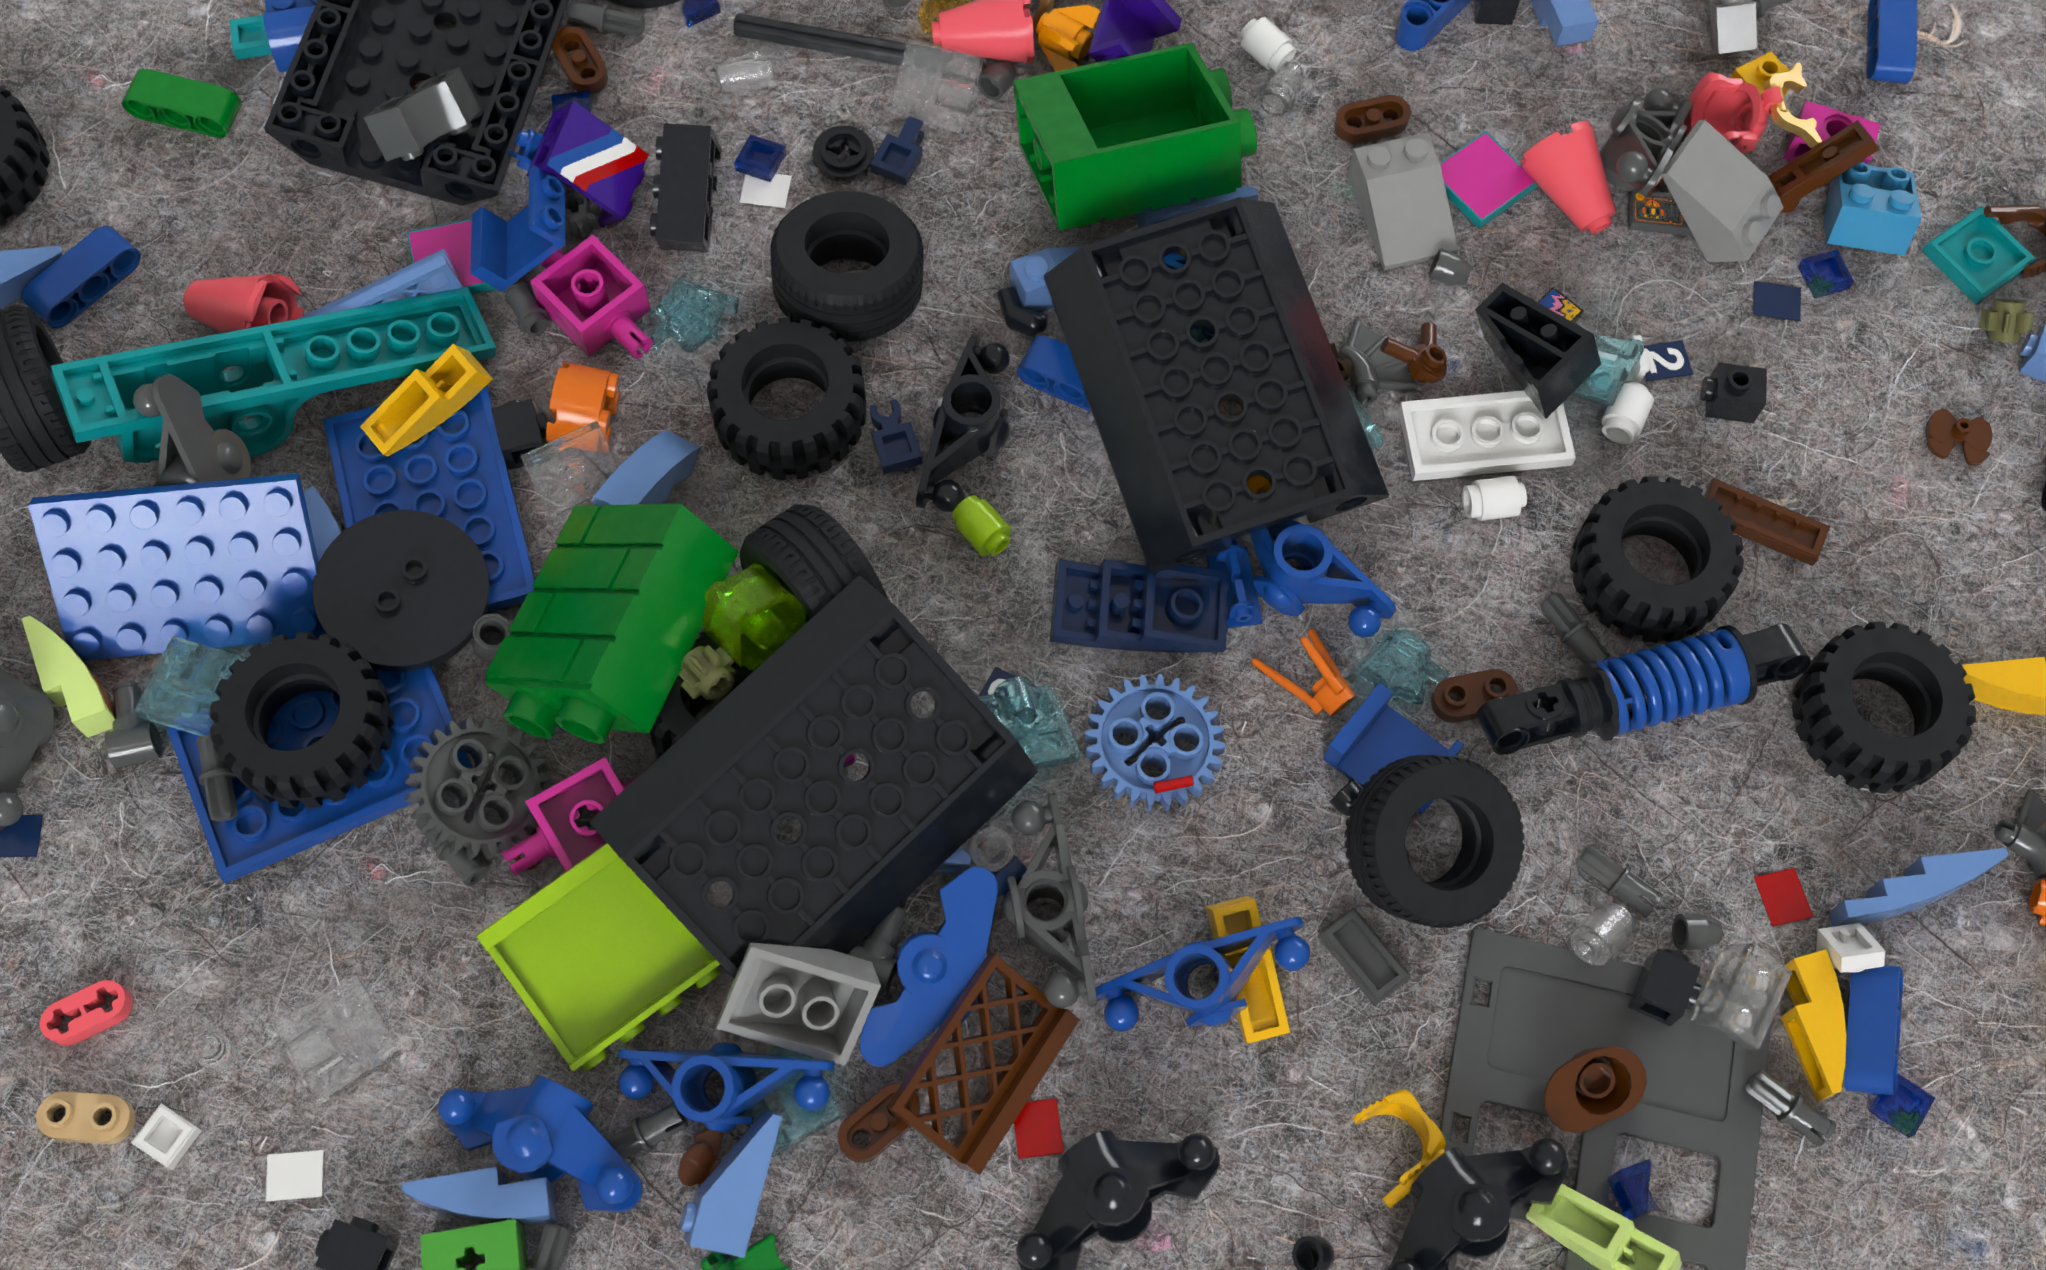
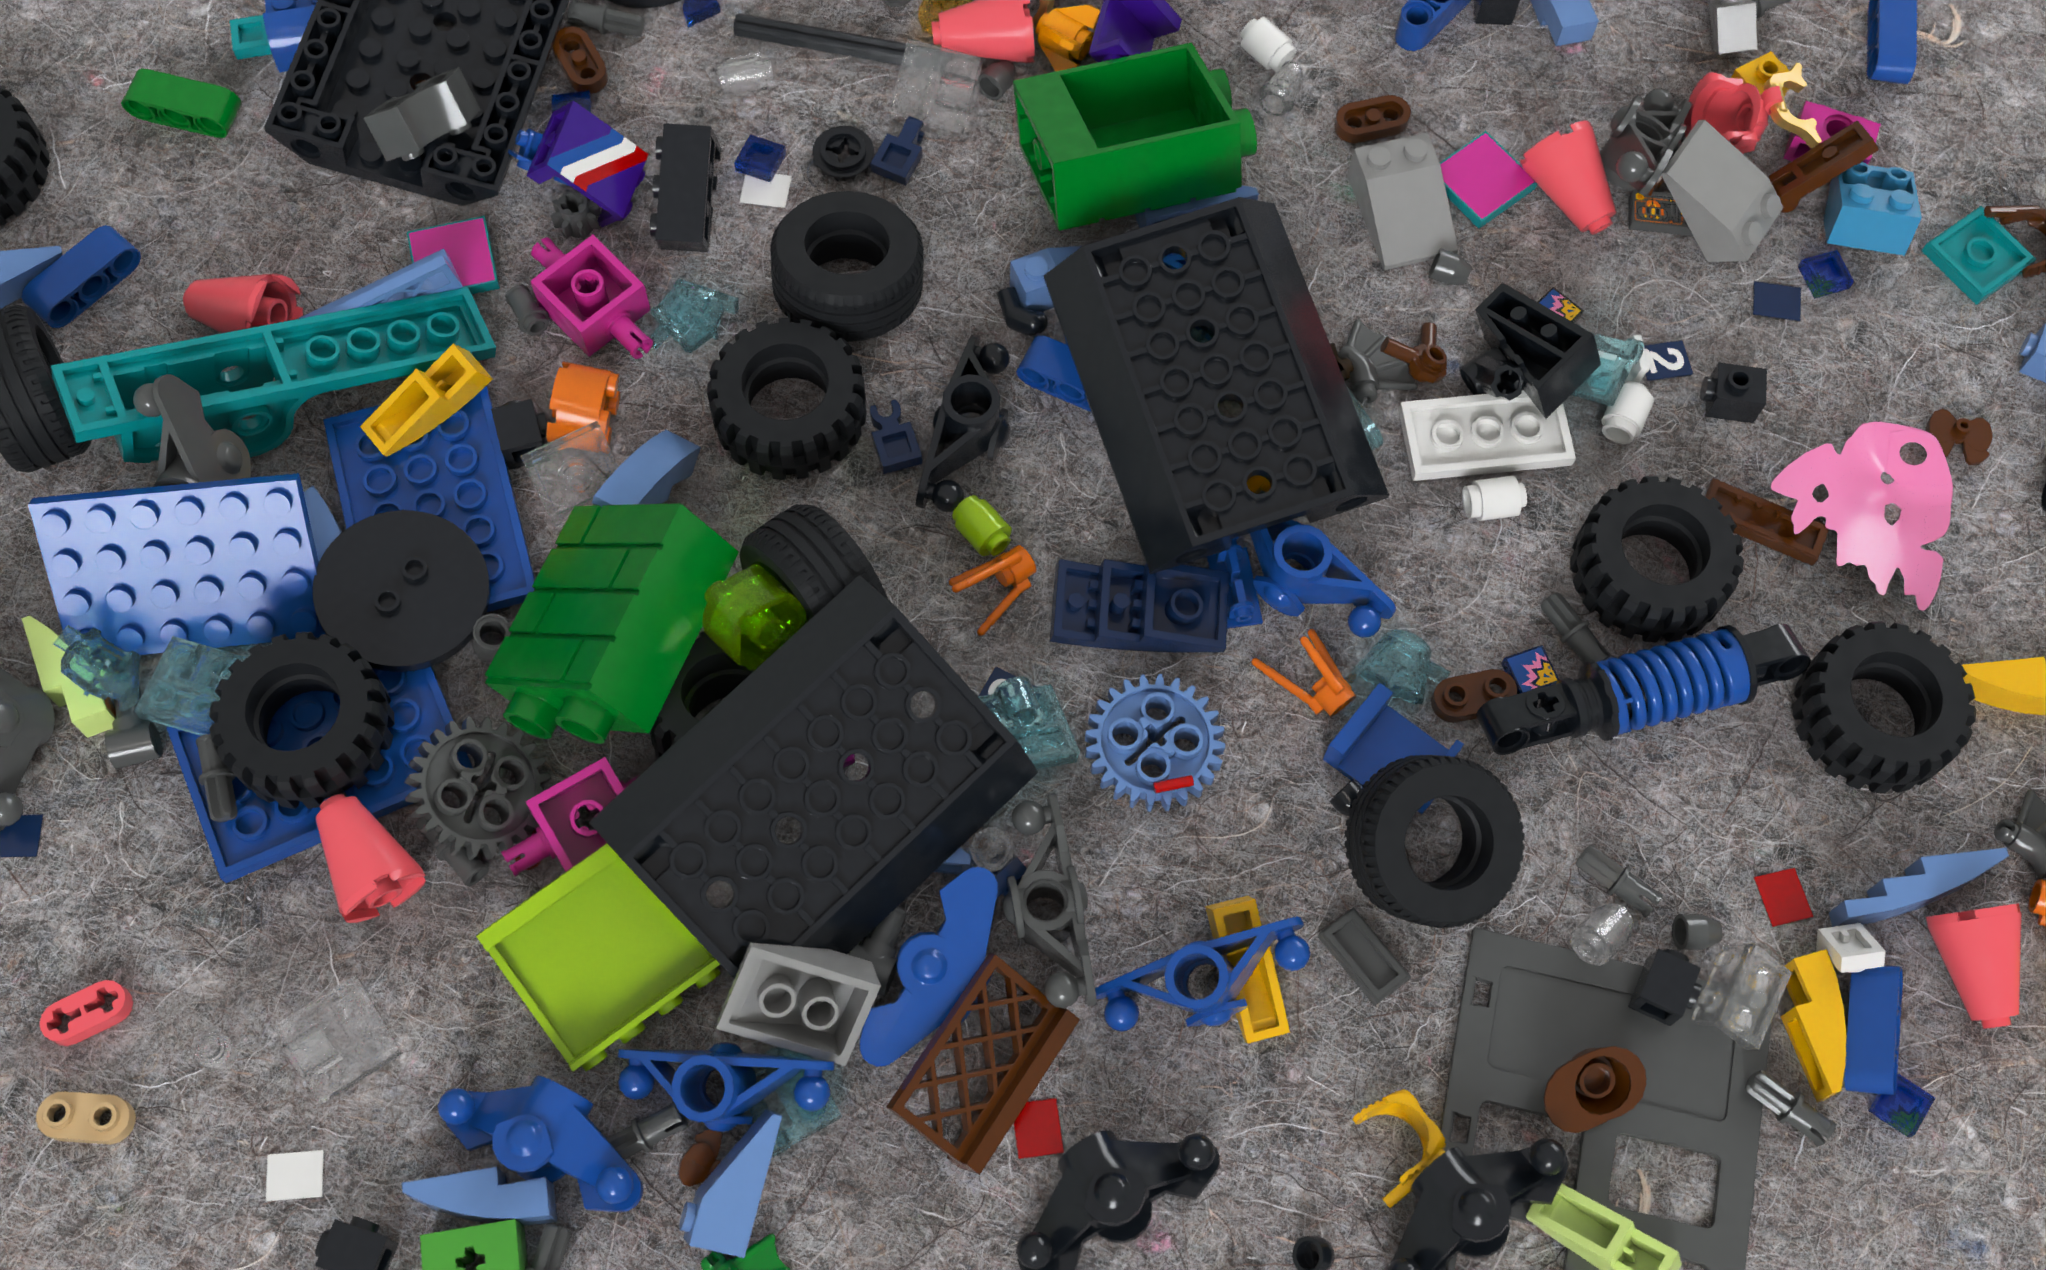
white tile [131,1103,202,1170] -> none
blue panel [470,166,565,292] -> none
olive gear [679,645,736,701] -> none
reddish brown plate [838,1083,920,1163] -> none
clear blue slope [1608,1159,1658,1221] -> none
olive gear [1979,299,2035,343] -> none
none -> clear light blue piece [53,625,140,712]
none -> coral cone [315,794,426,923]
none -> orange plant [949,545,1037,636]
none -> black piece [1459,346,1526,401]
none -> tile [1501,645,1559,694]
none -> bright pink piece [1771,421,1953,611]
none -> coral cone [1926,903,2022,1029]

